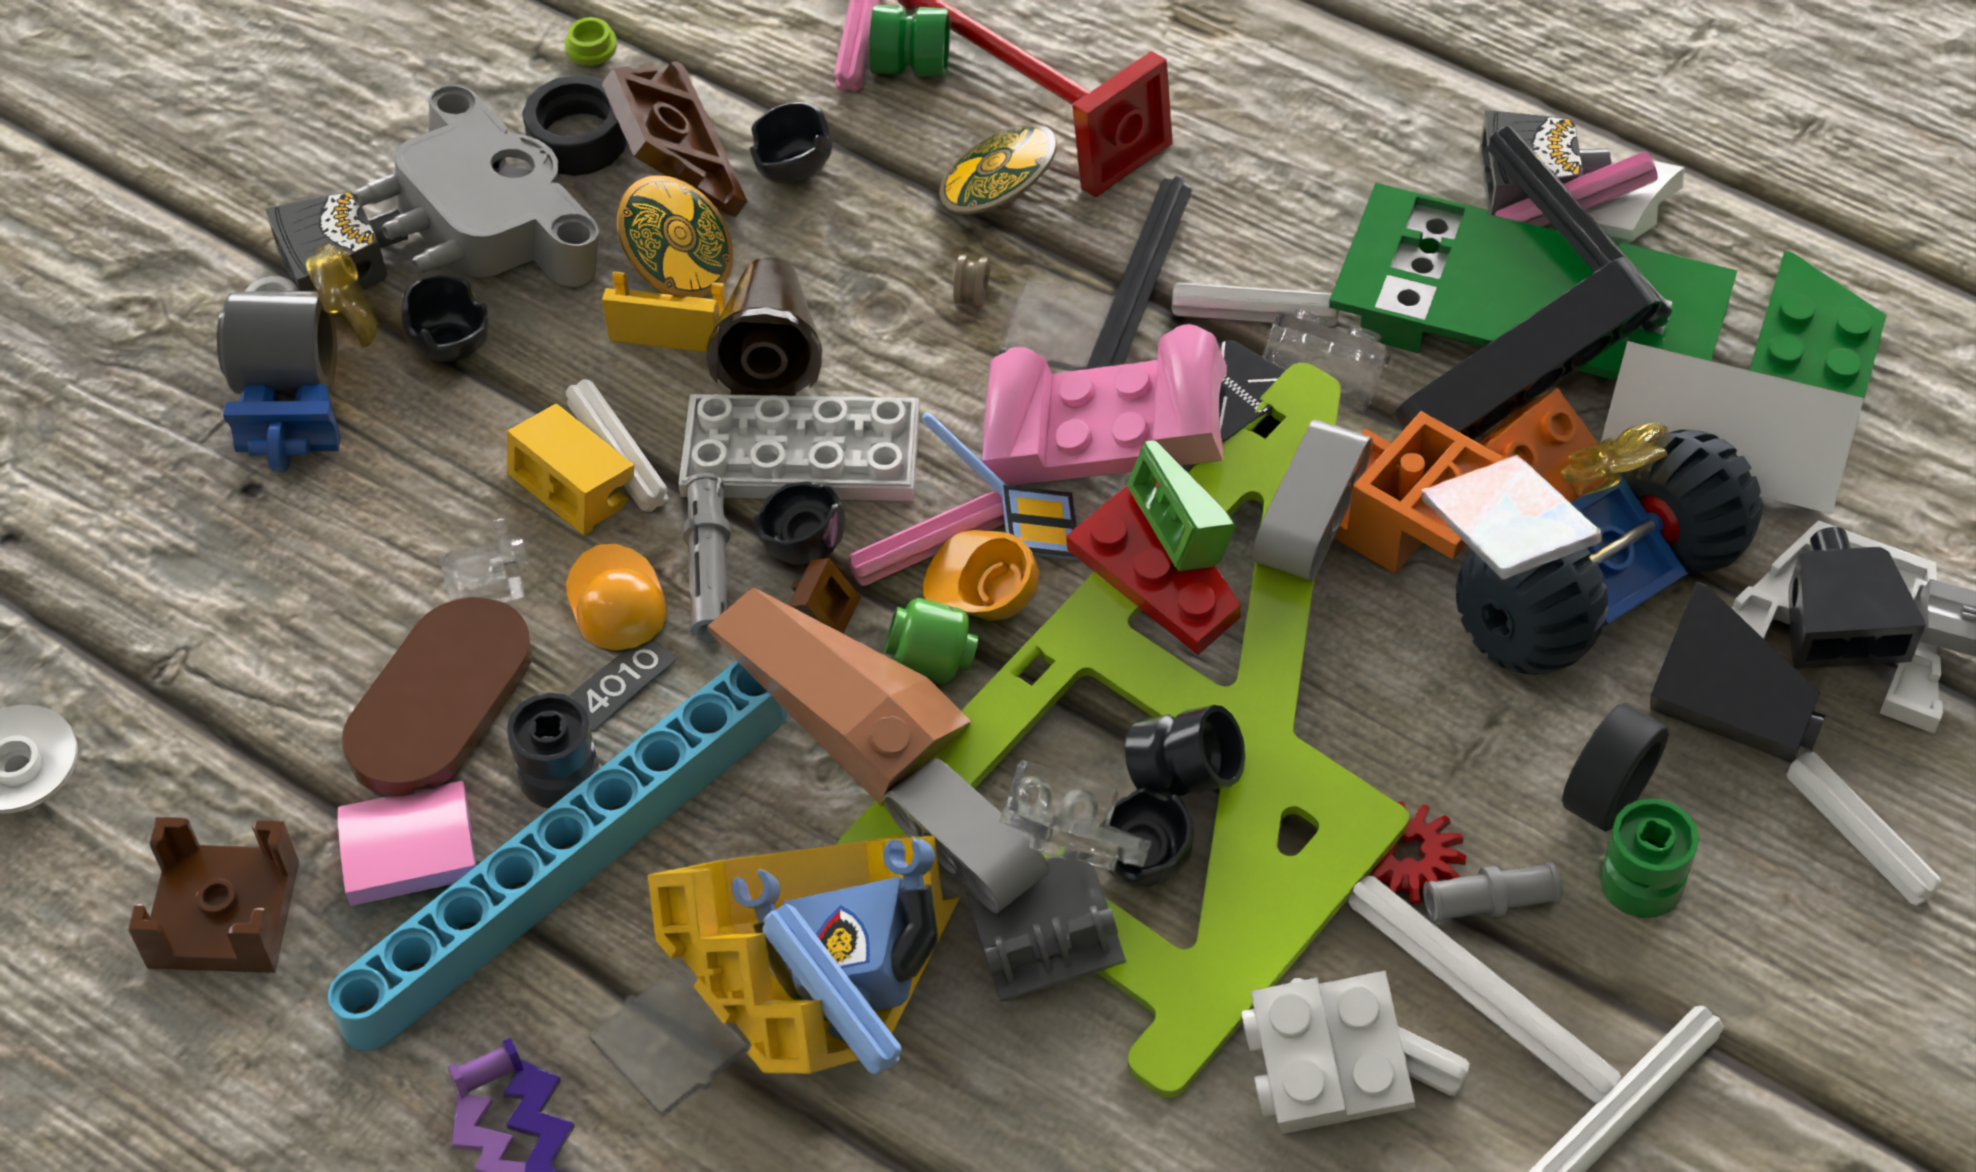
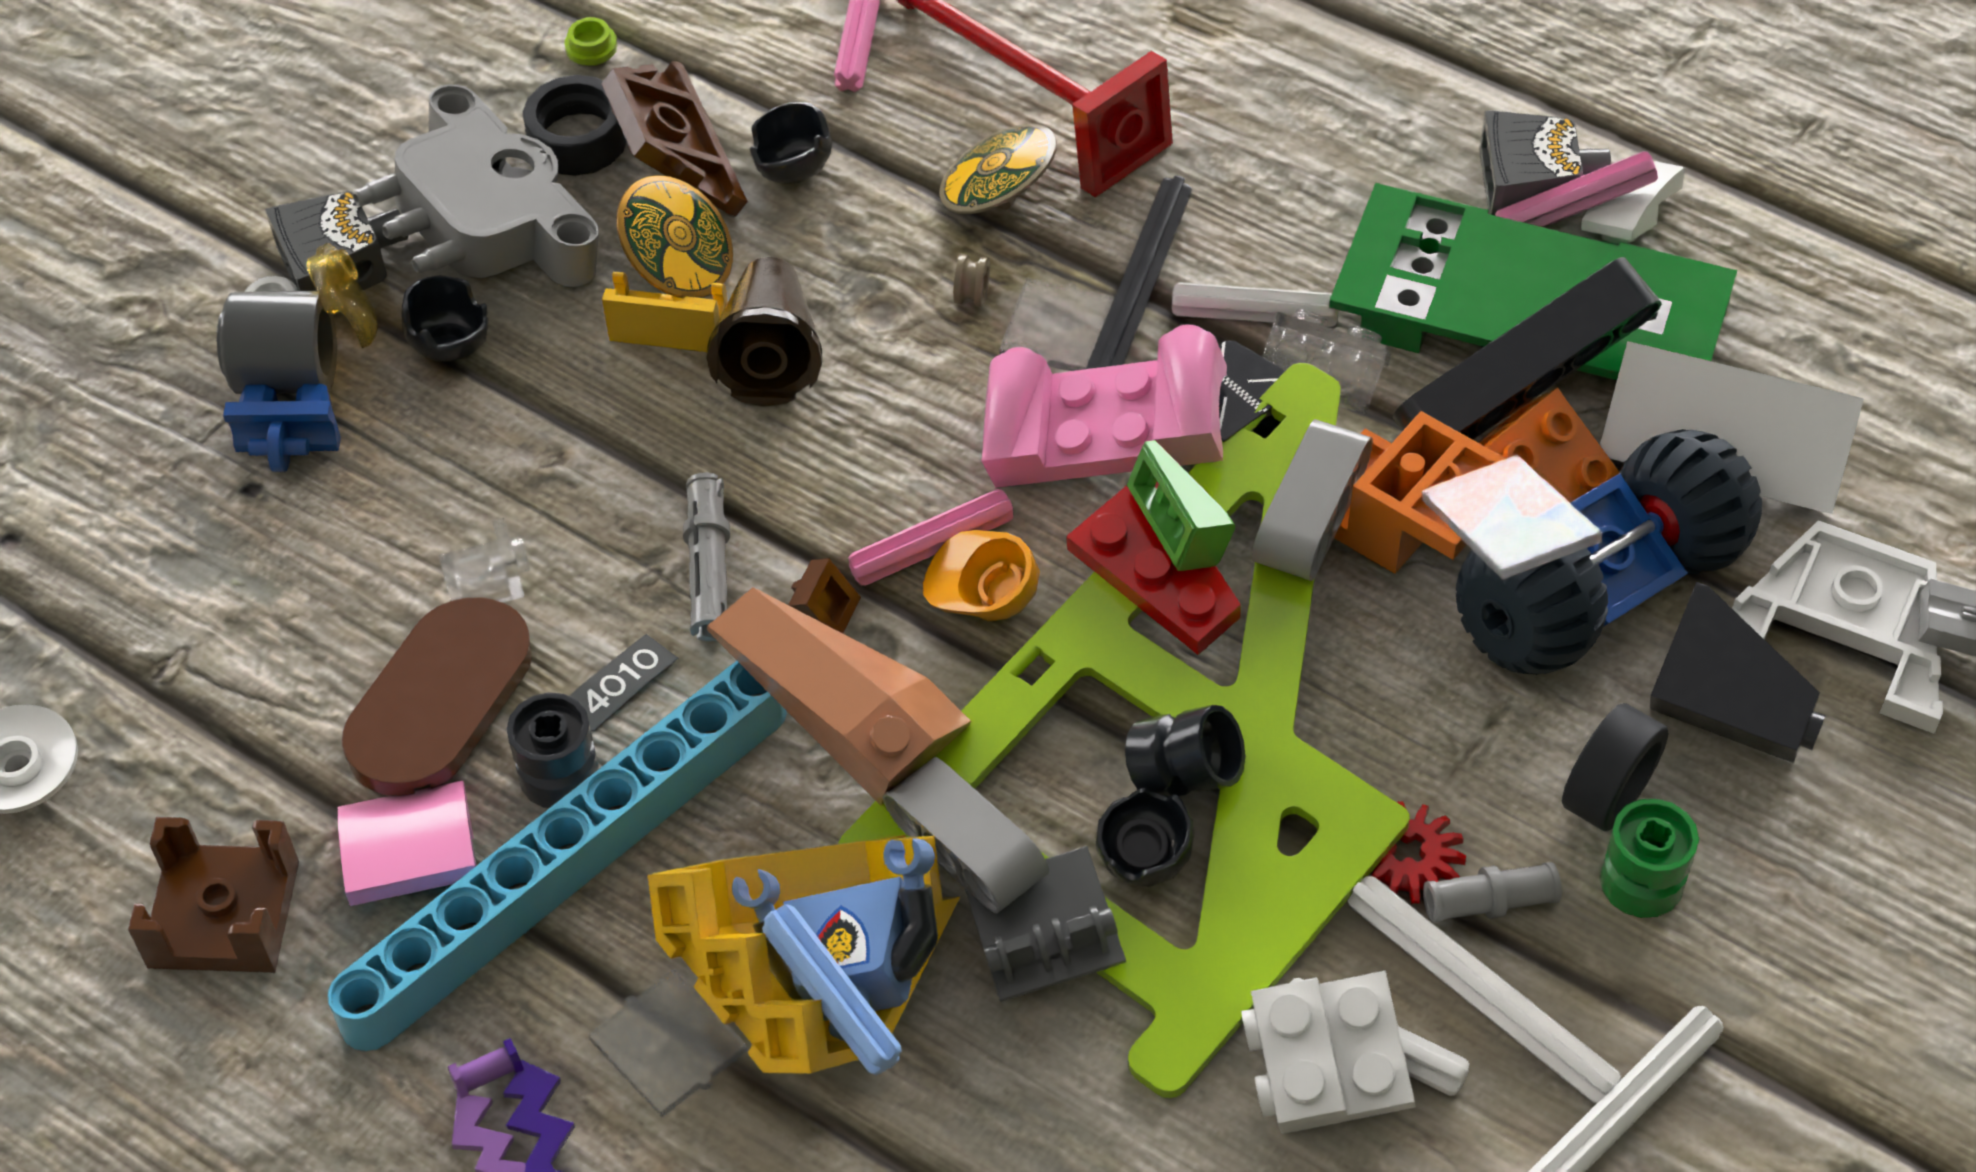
yellow hinge [507,403,634,536] -> none
white axle [565,379,668,512] -> none
light orange cap [566,543,668,651] -> none
white tile [679,394,920,501] -> none
black hair [754,481,846,565] -> none
green wheel [869,4,950,78] -> none
bright green head [884,598,978,685] -> none
piece [922,413,1079,561] -> none
clear bracket [999,760,1151,871] -> none
black axle [1487,125,1672,332] -> none
clear yellow plate [1561,423,1669,495] -> none
green wing [1749,250,1887,405] -> none
white axle [1787,751,1942,906] -> none
black torso [1788,527,1925,669] -> none

